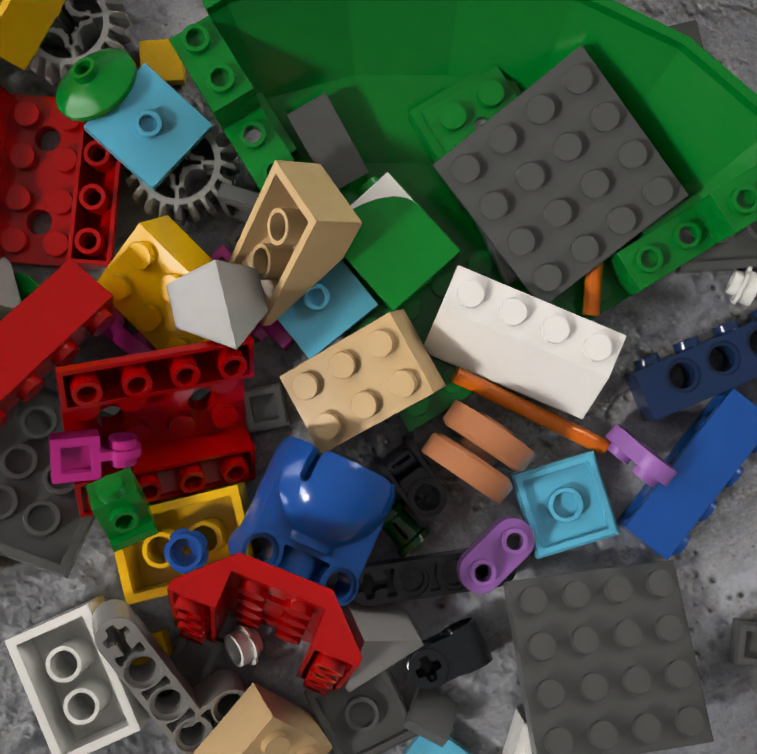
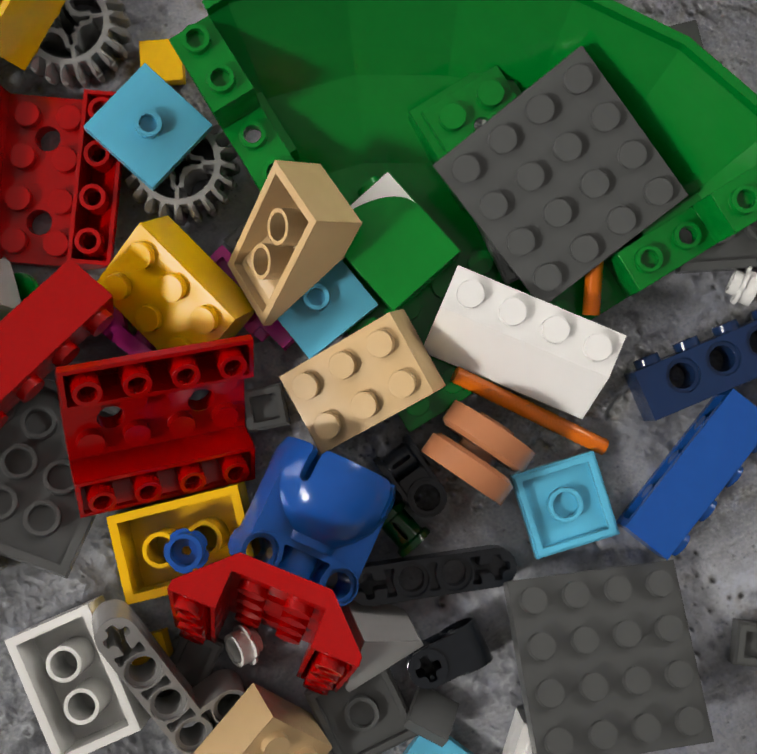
dark pink plate [48,429,142,484] -> none
green dish [56,48,137,122] -> none
green brick [86,467,158,552] -> none
light grey slope [166,259,268,350] -> none
dark grey tile [216,182,260,223] -> none
dark grey tile [287,92,369,189] -> none
medium lavender plate [456,516,535,594] -> none
medium lavender plate [605,423,678,488] -> none

